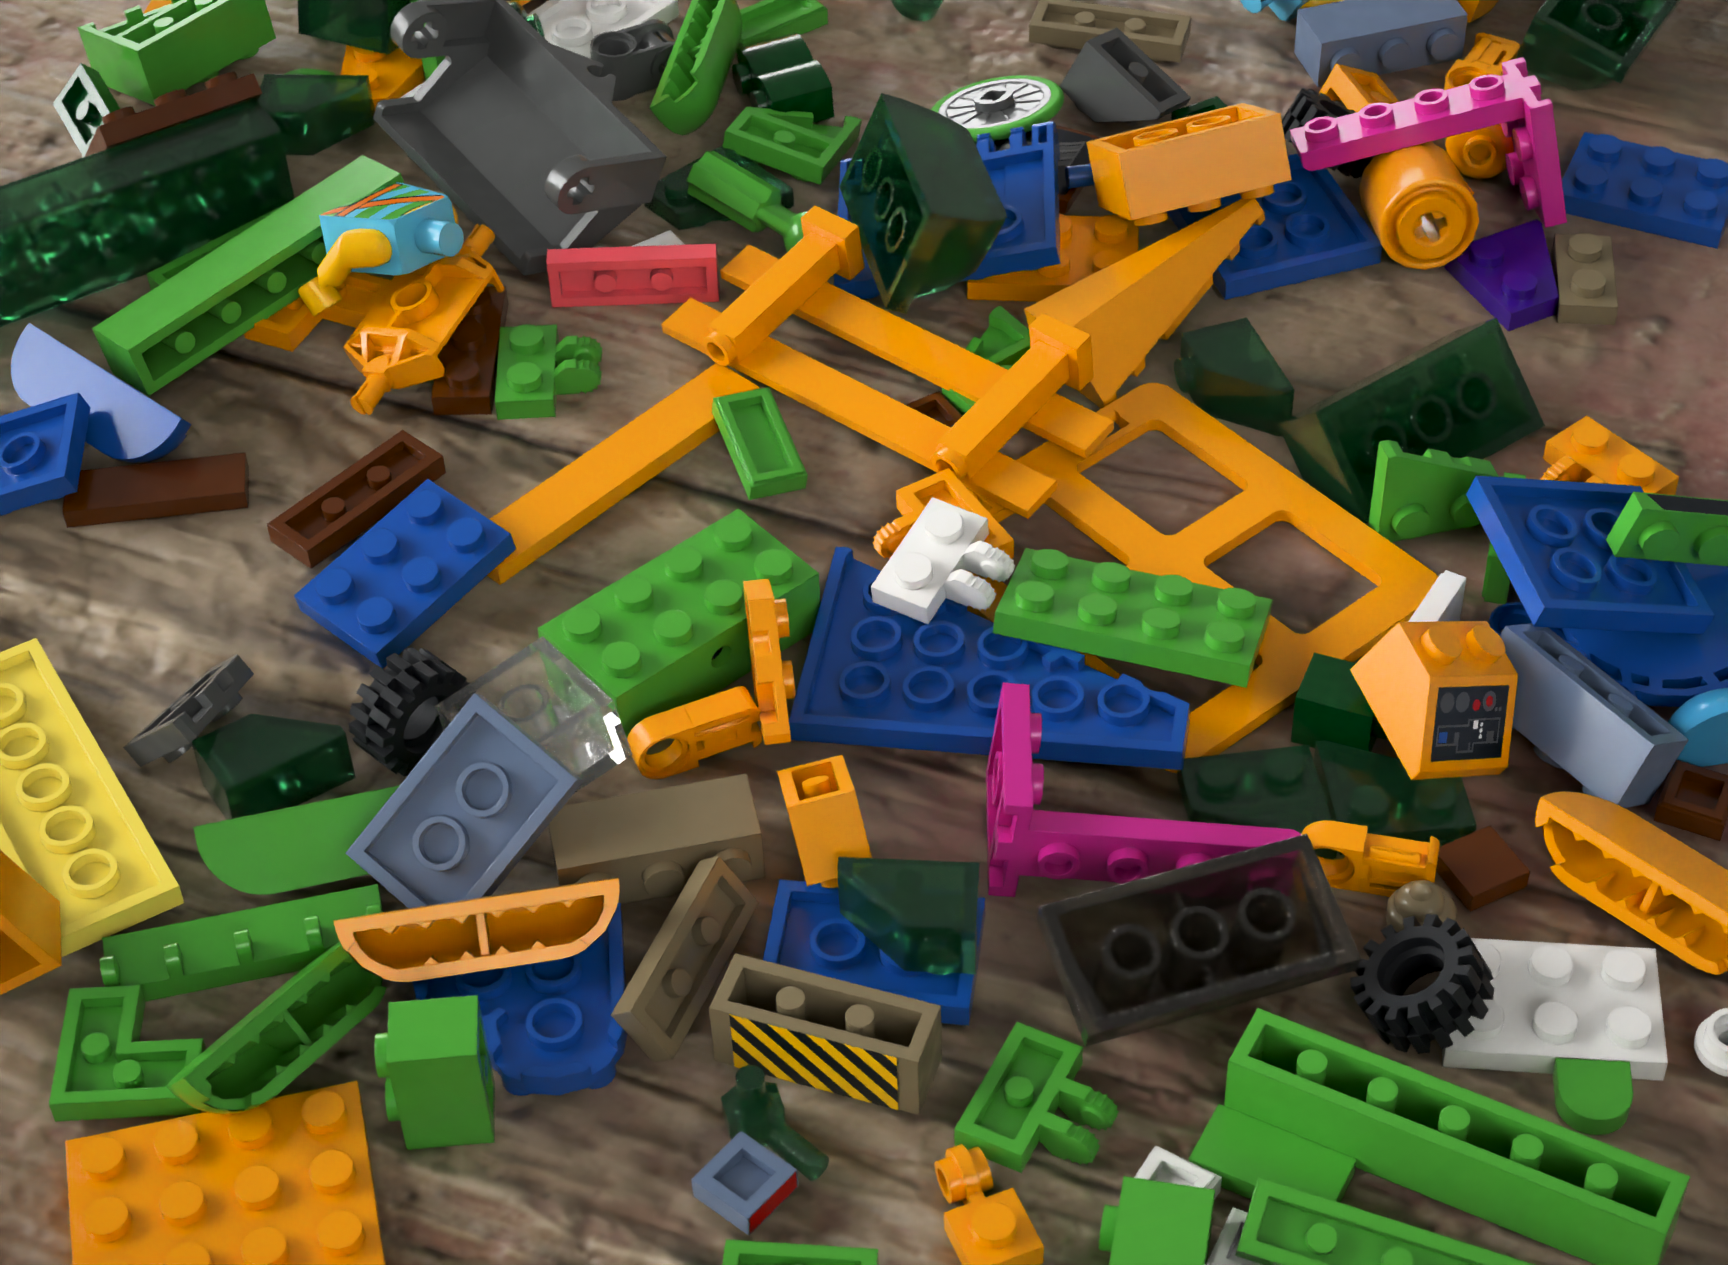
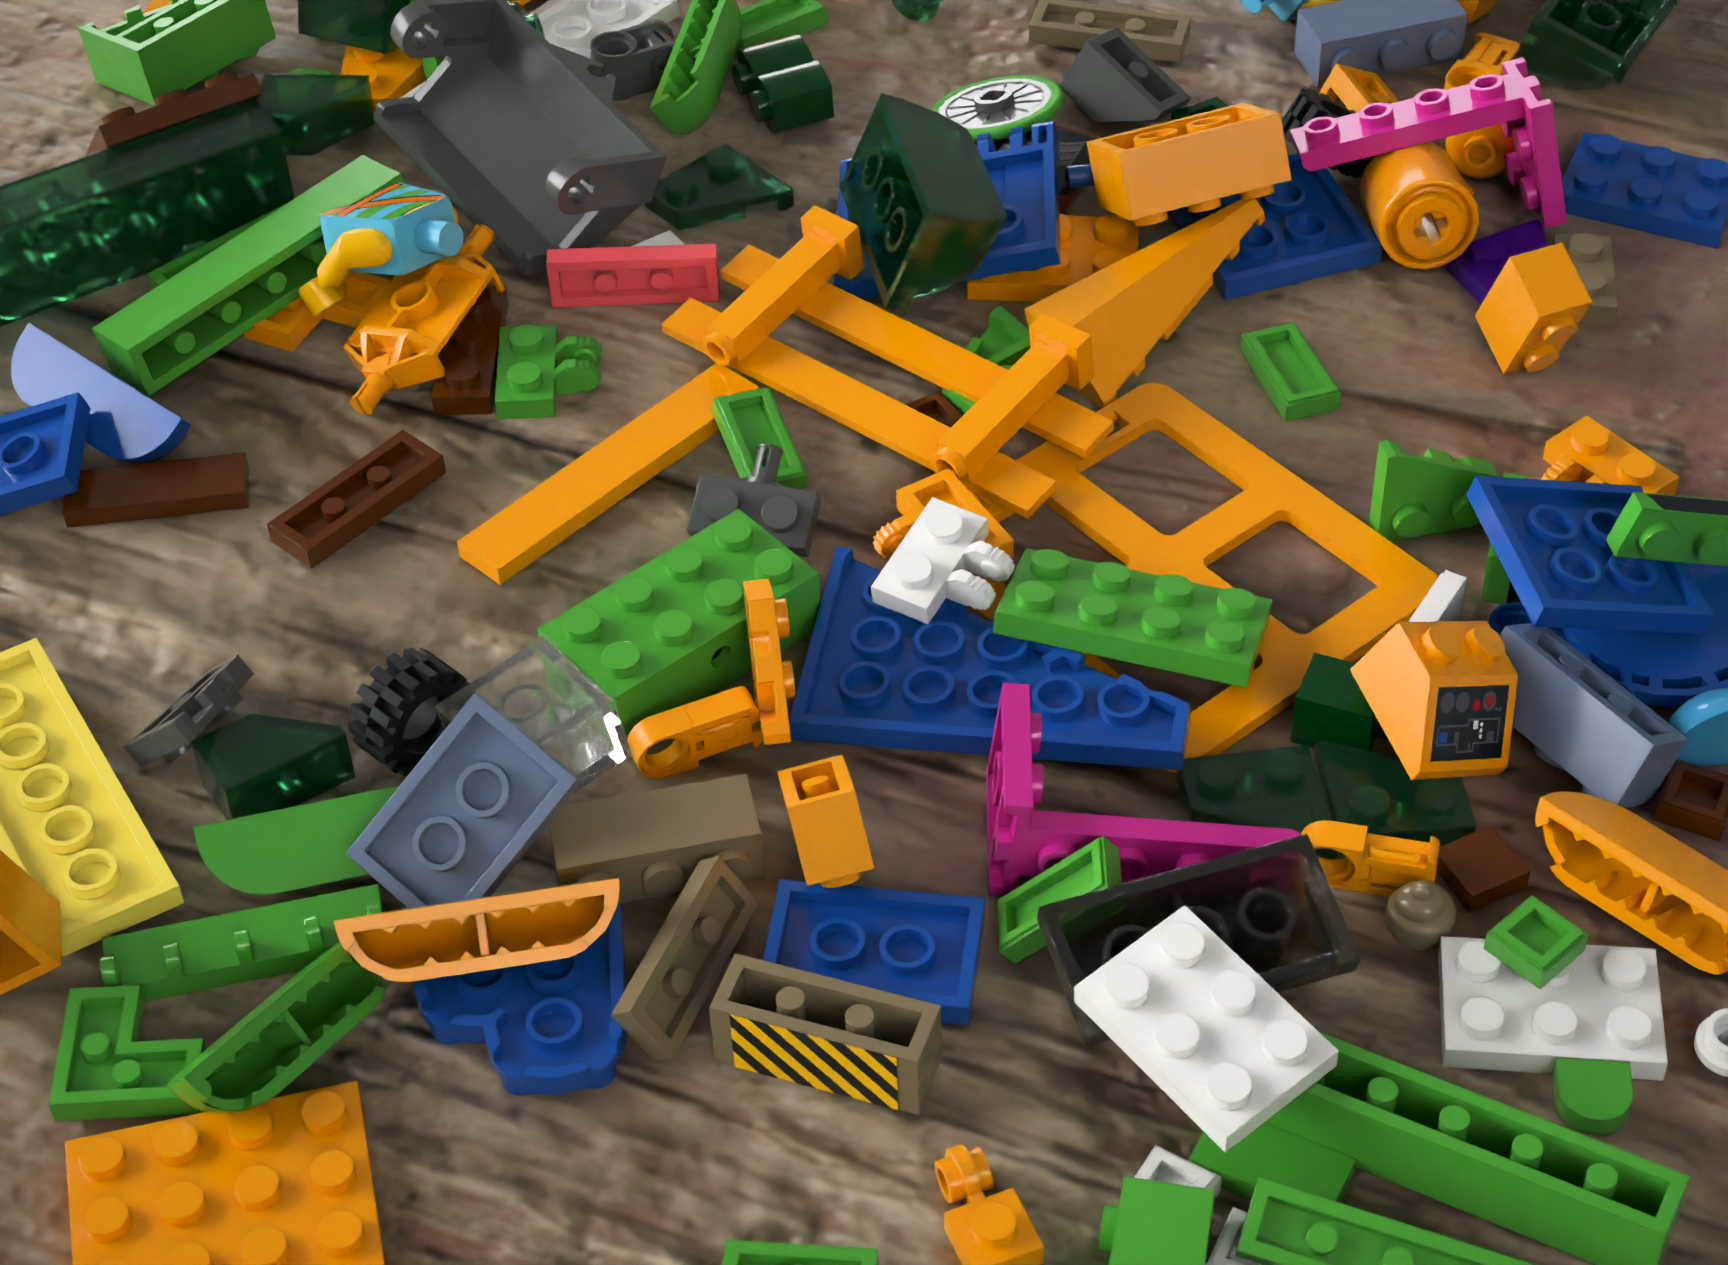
plate [53,63,120,158] -> none
blue plate [294,479,516,669] -> none
bright green brick [375,995,495,1150] -> none
bright green piece [686,151,808,252] -> none
sand blue plate [691,1131,798,1236] -> none
clear green piece [721,1065,829,1181] -> none
bright green wing [722,106,862,185] -> none
clear green slope [837,857,980,975] -> none
bright green hinge [954,1022,1119,1173] -> none
clear green slope [1174,317,1295,437] -> none
clear green slope [1278,318,1545,524] -> none
black tyre [1350,914,1494,1054] -> none
none -> dark grey plate [687,443,822,557]
none -> bright green tile [997,836,1123,964]
none -> white plate [1074,905,1339,1153]
none -> bright green tile [1240,322,1341,422]
none -> light orange brick [1475,242,1592,374]
none -> bright green tile [1484,895,1589,989]

